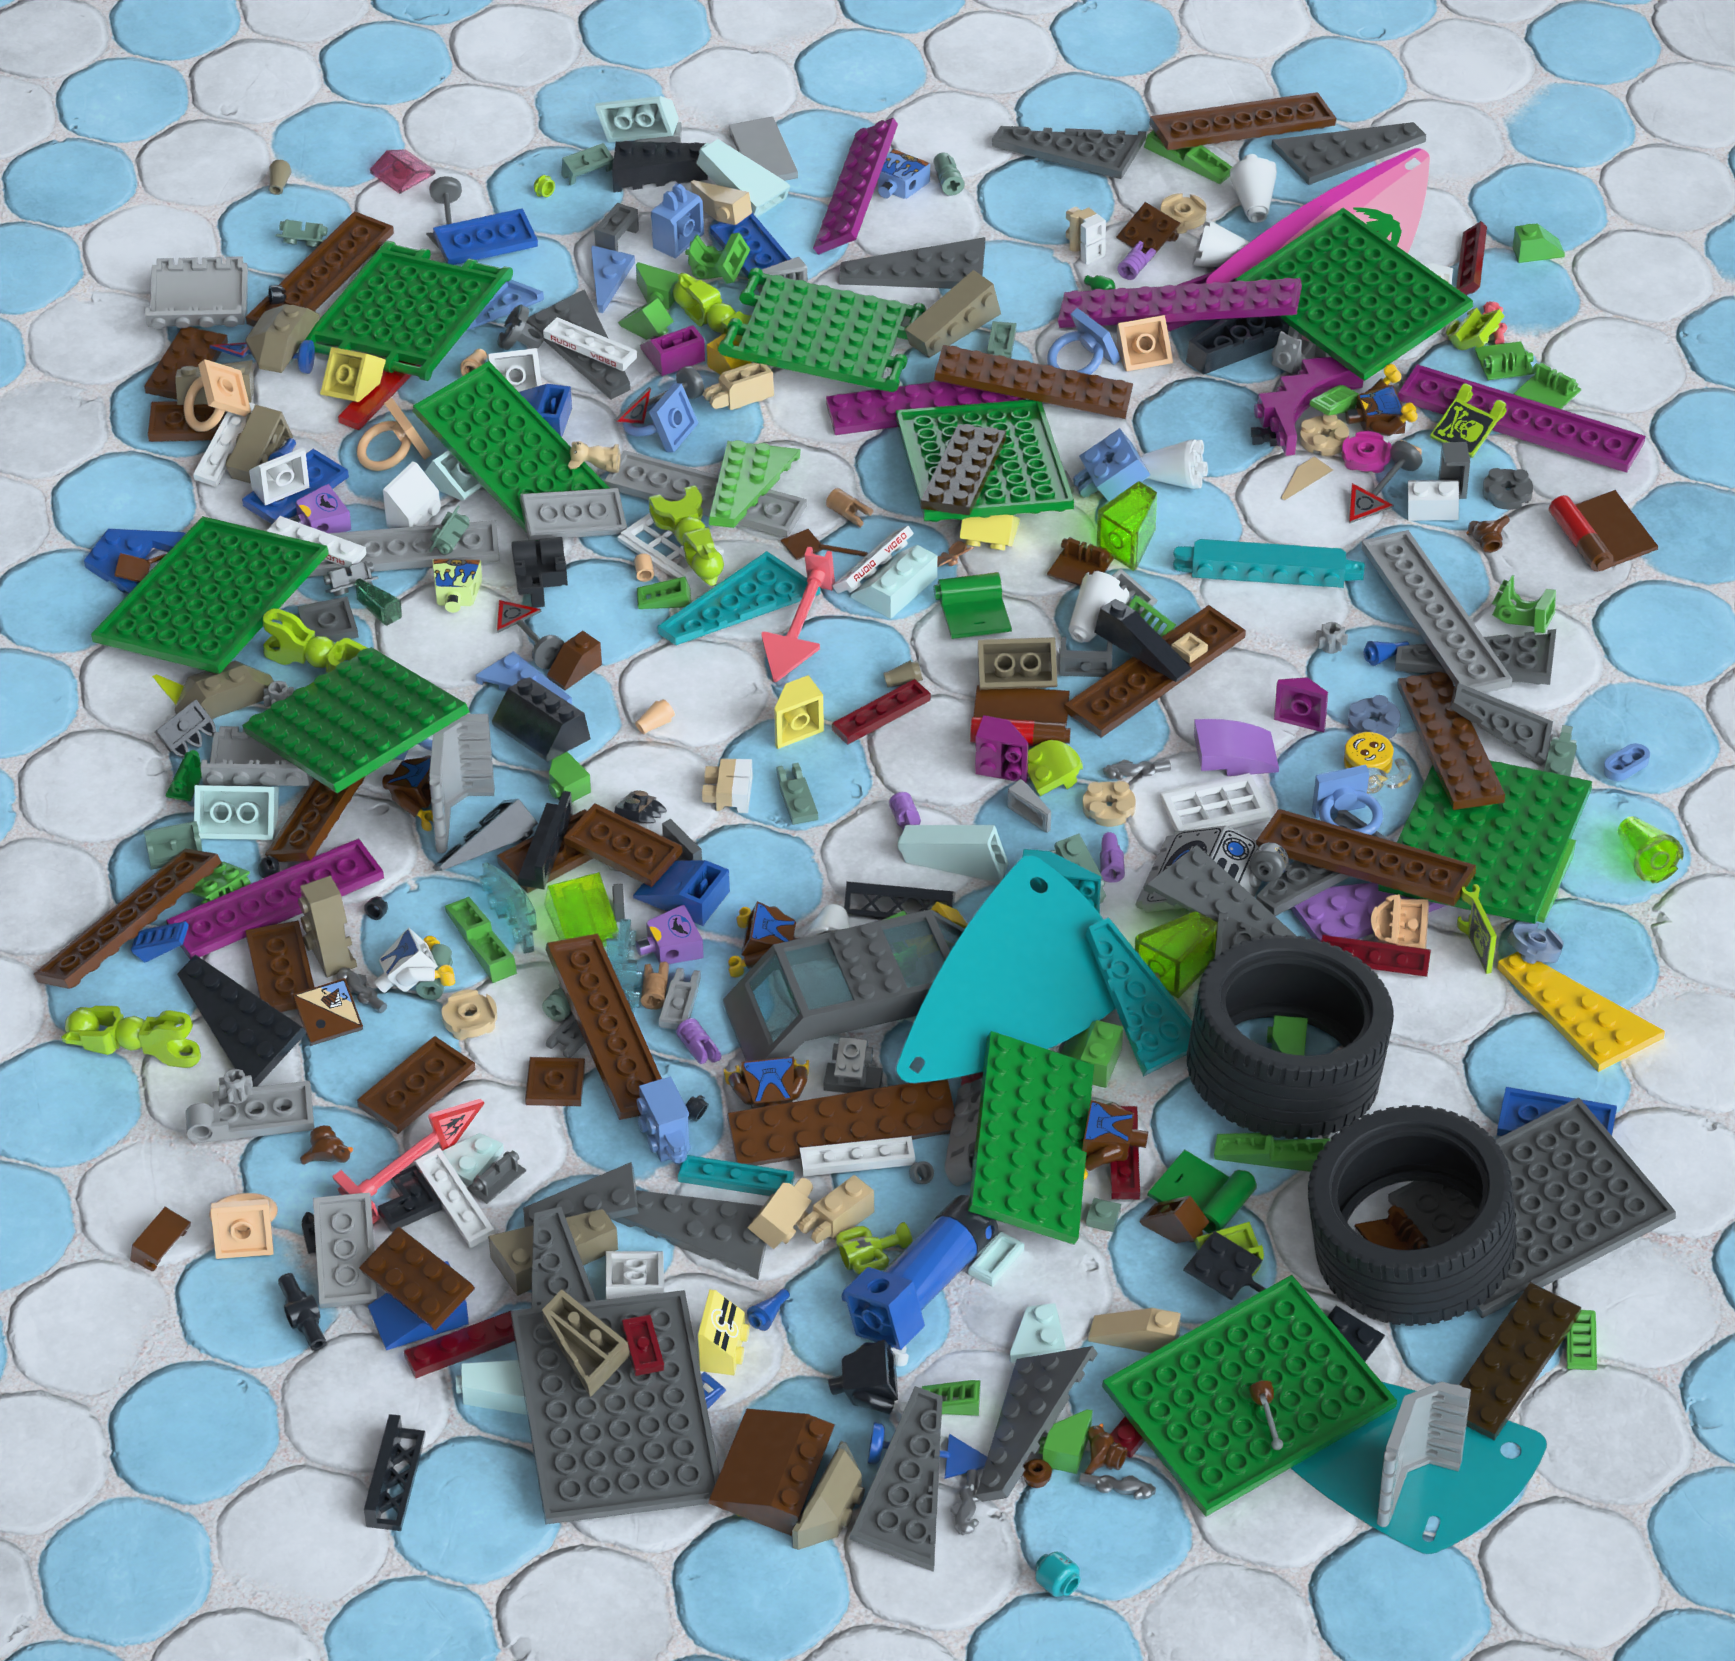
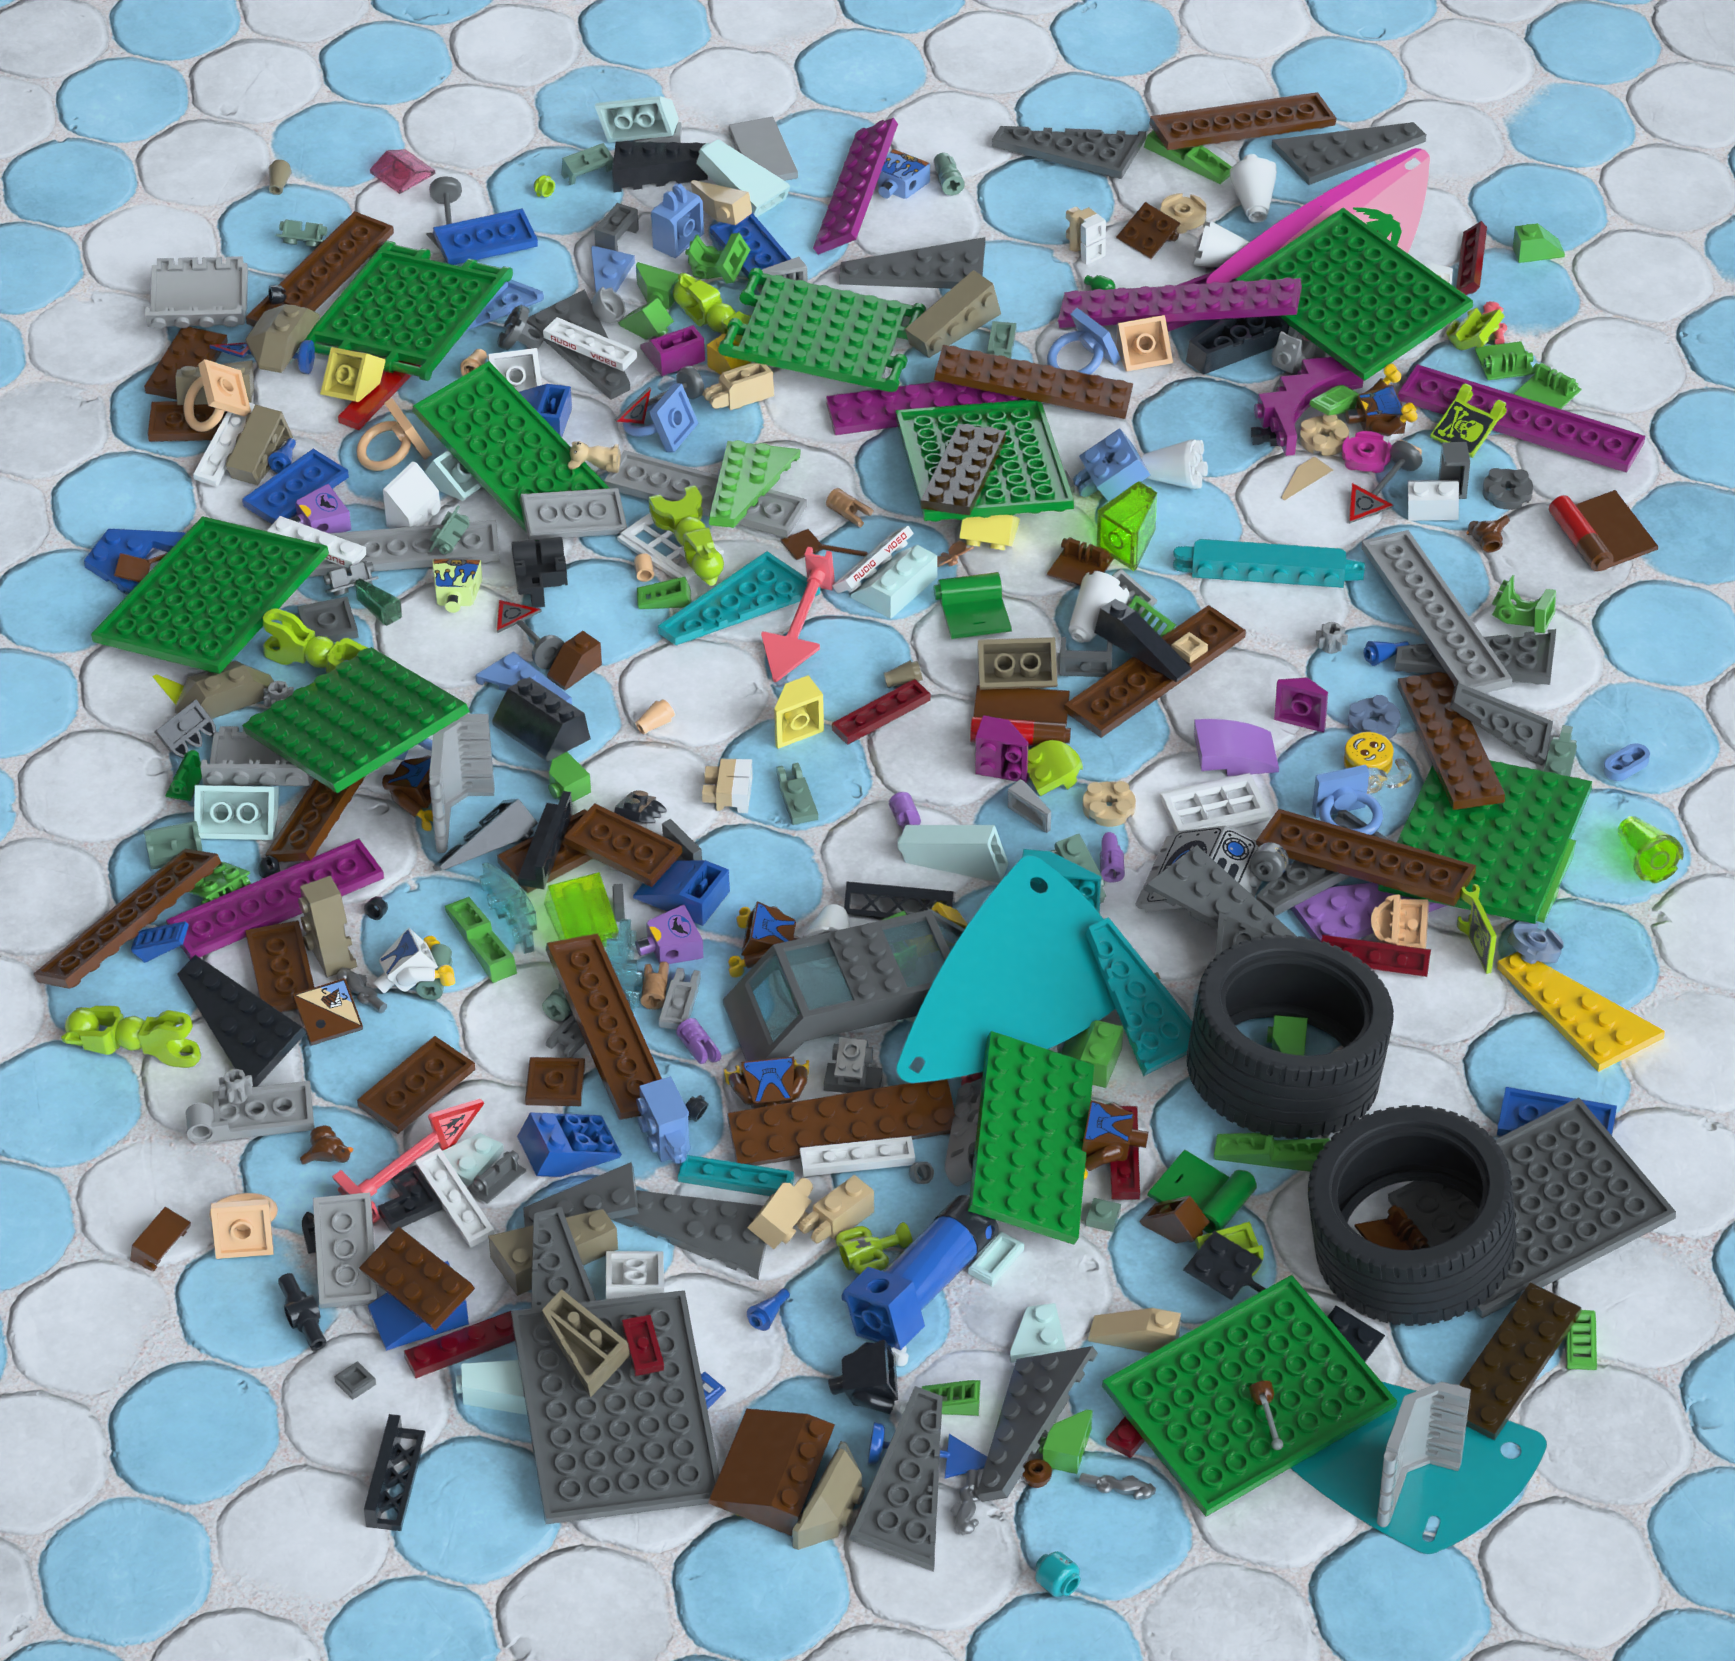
white slope [249,448,310,505] -> none
tan plate [442,989,497,1040] -> none
light yellow slope [698,1289,750,1376] -> none
reddish brown animal [1084,1423,1127,1475] -> none
flat silver animal [1103,759,1171,780] -> none
medium lavender hinge [1117,241,1156,280] -> none
clear neon green slope [1135,911,1218,999] -> none
none -> dark grey tile [334,1361,376,1400]
none -> blue slope [517,1112,622,1177]
none -> light grey hair [592,287,626,323]

